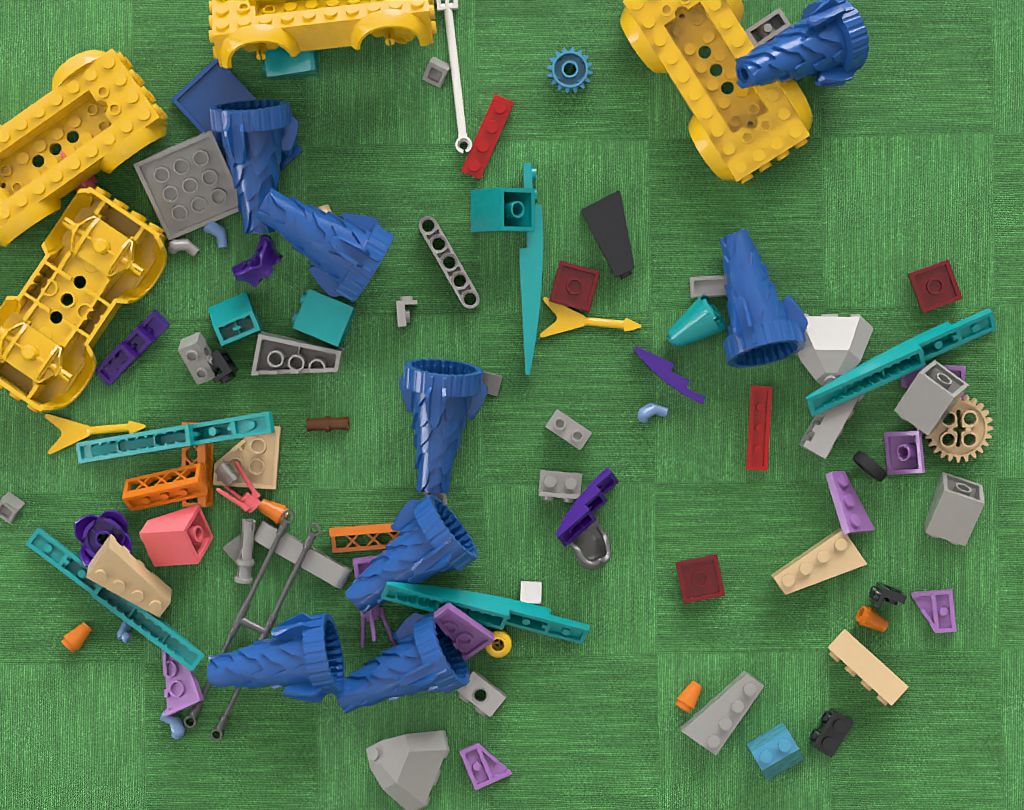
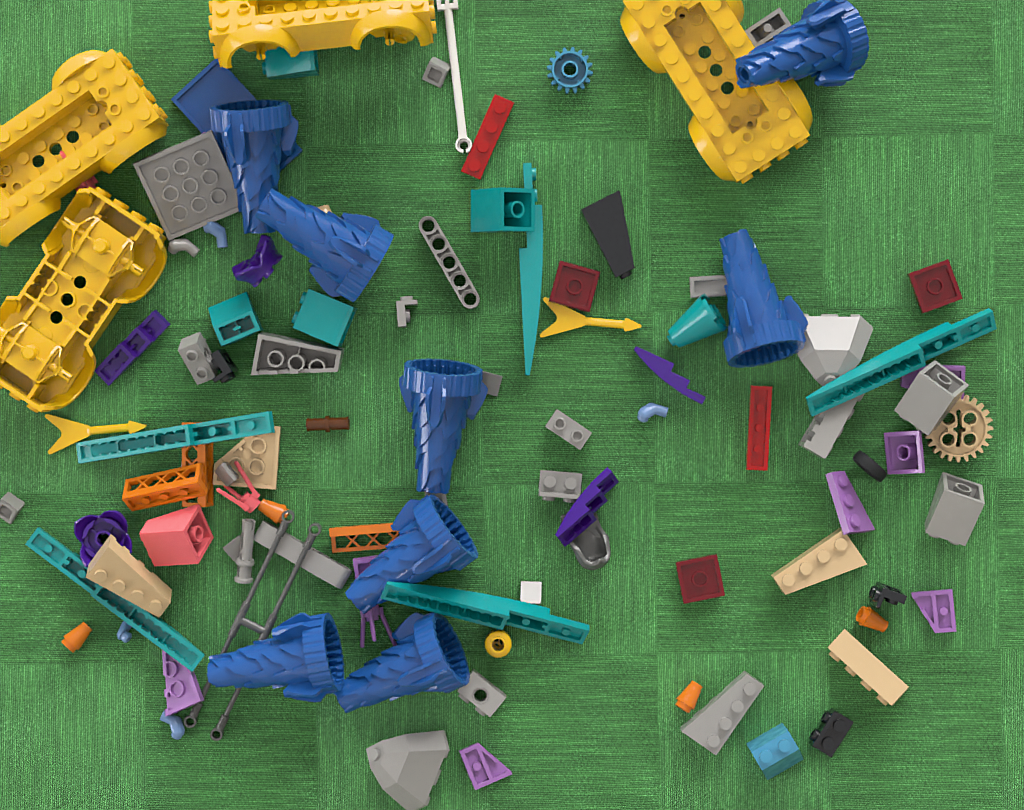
medium lavender wing [433,602,495,661] -> none

